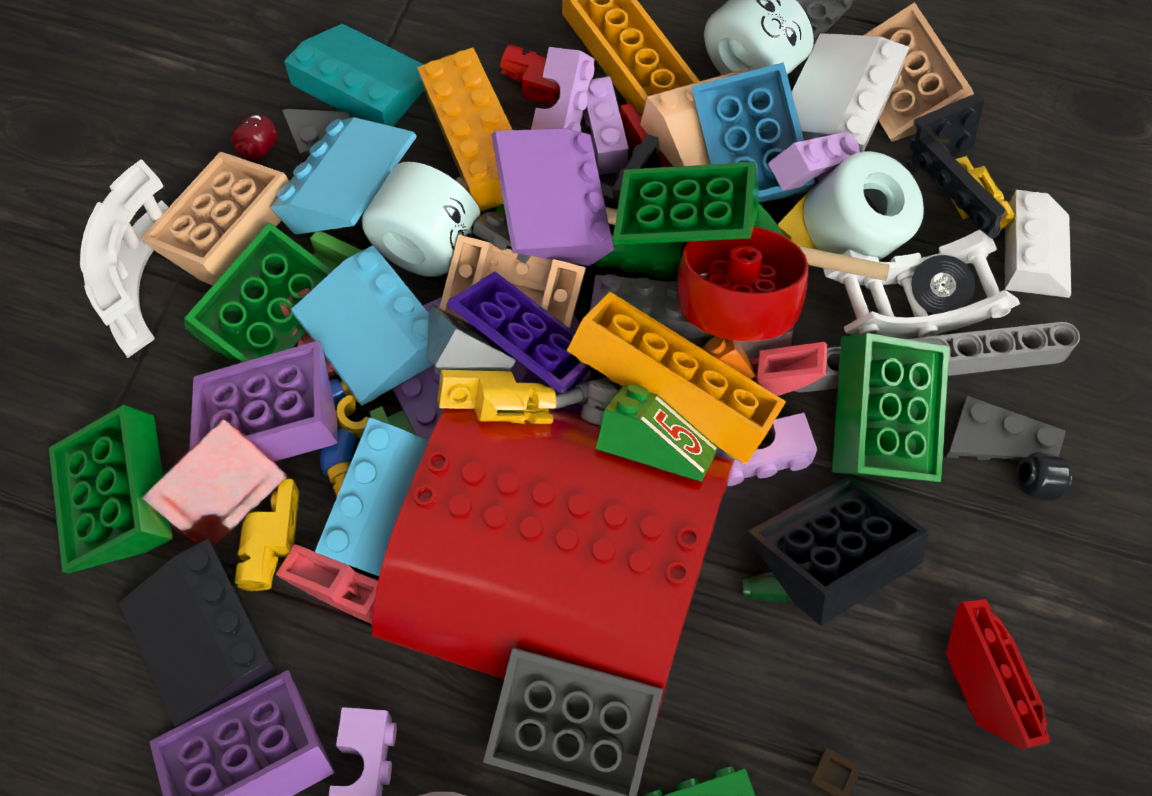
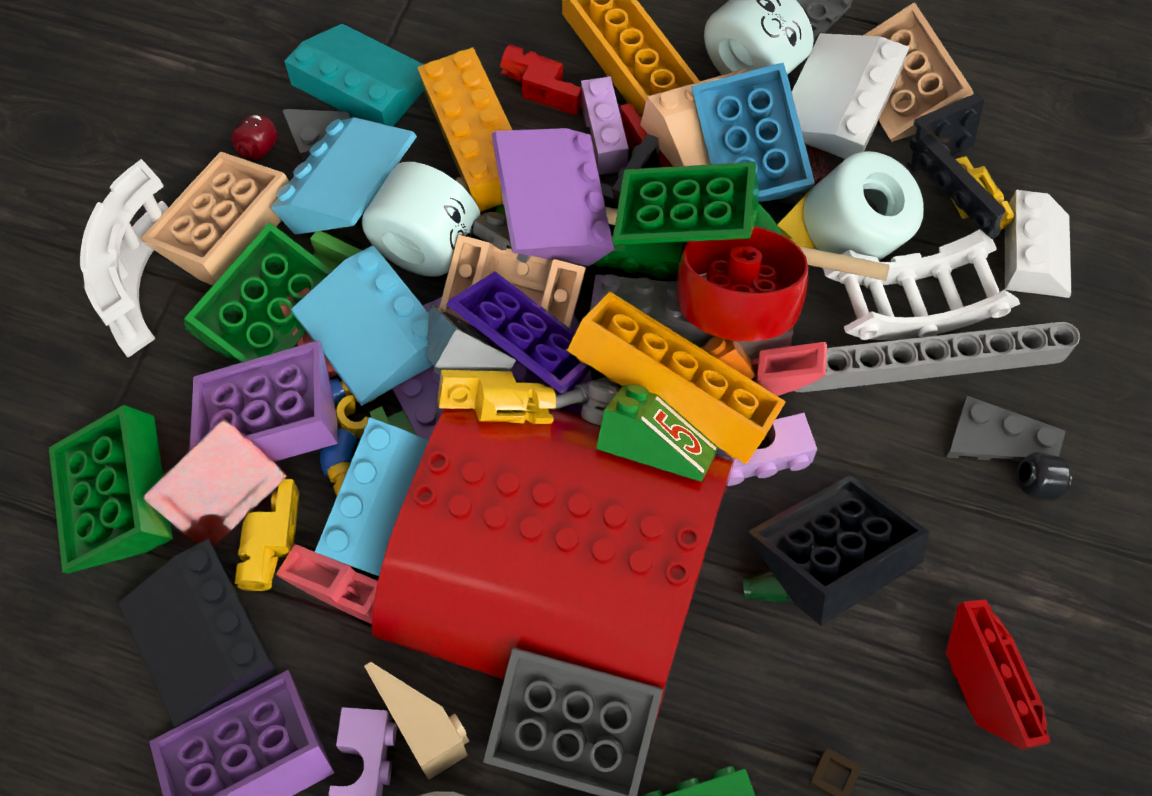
lavender arch [531,47,595,132] -> none
lavender arch [768,131,860,191] -> none
green slope [832,333,949,482] -> none
black sticker [911,255,975,314] -> none
none -> tan slope [364,662,469,780]

